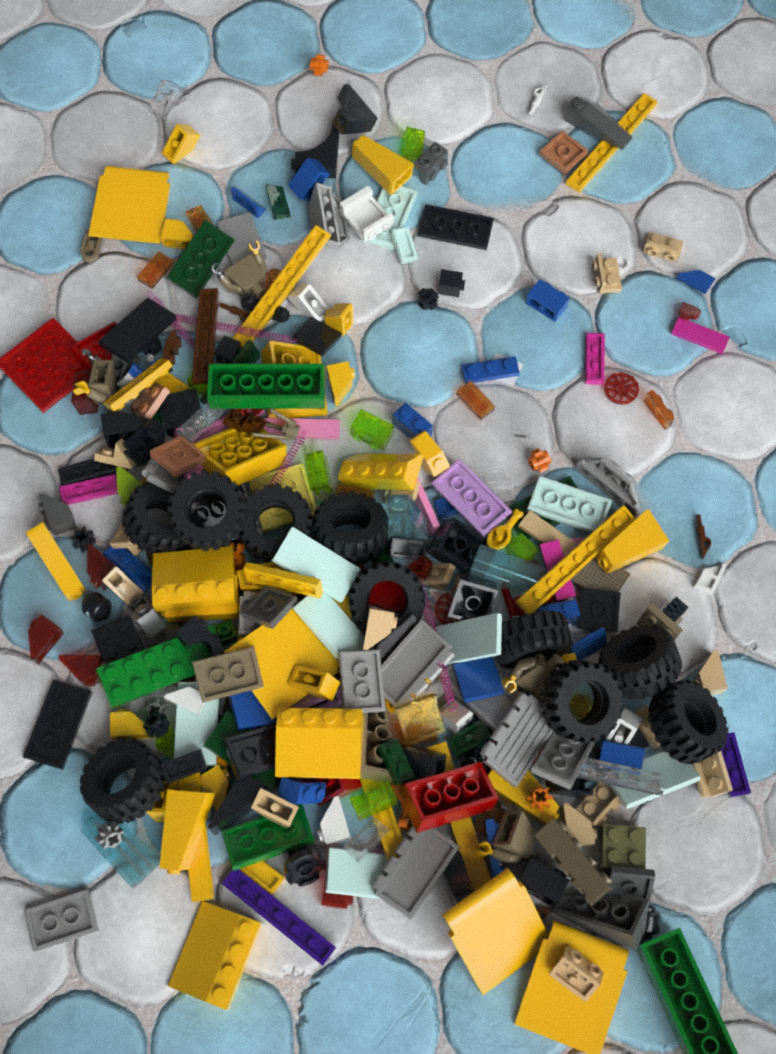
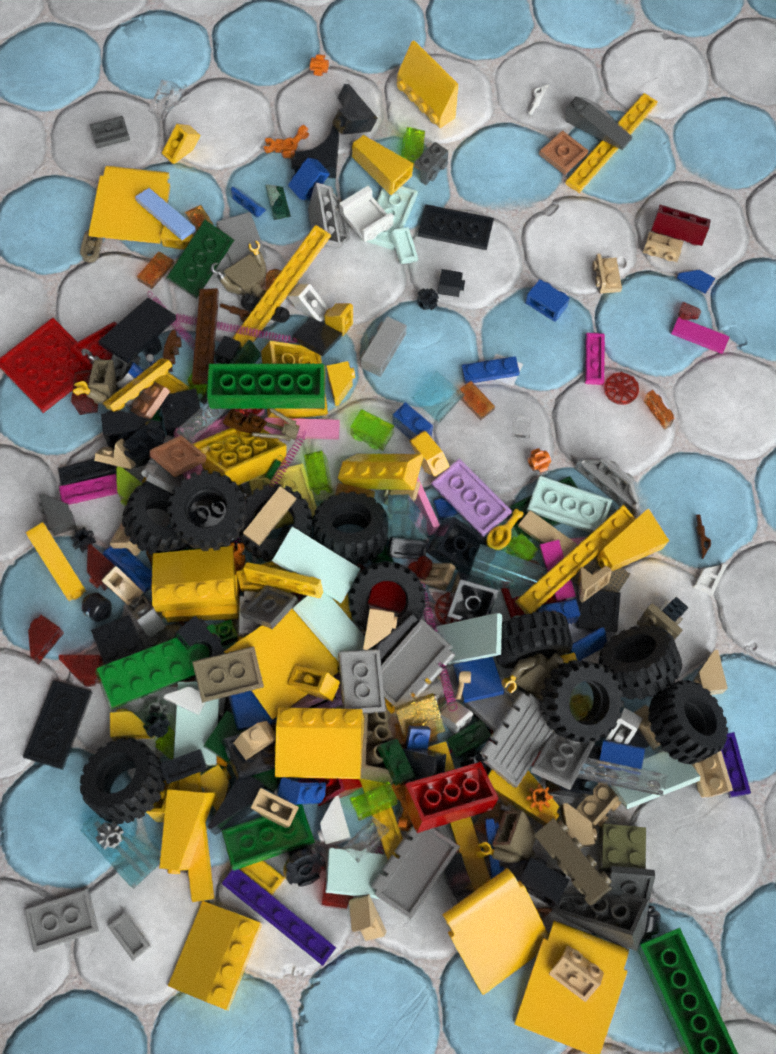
none -> dark grey plate [90,116,130,148]
none -> light grey tile [108,912,151,961]
none -> light blue tile [135,188,196,240]
none -> tan slope [234,721,276,760]
none -> tan tile [243,487,296,546]
none -> green piece [263,455,283,483]
none -> orange piece [264,125,309,159]
none -> tan slope [349,894,387,941]
none -> light grey brick [360,316,407,377]
none -> yellow slope [397,40,458,128]
none -> blue plate [406,726,431,749]
none -> clear light blue tile [412,371,464,423]
none -> tan hand [455,671,471,700]
none -> tan slope [578,566,612,603]
none -> dark red brick [651,204,711,246]

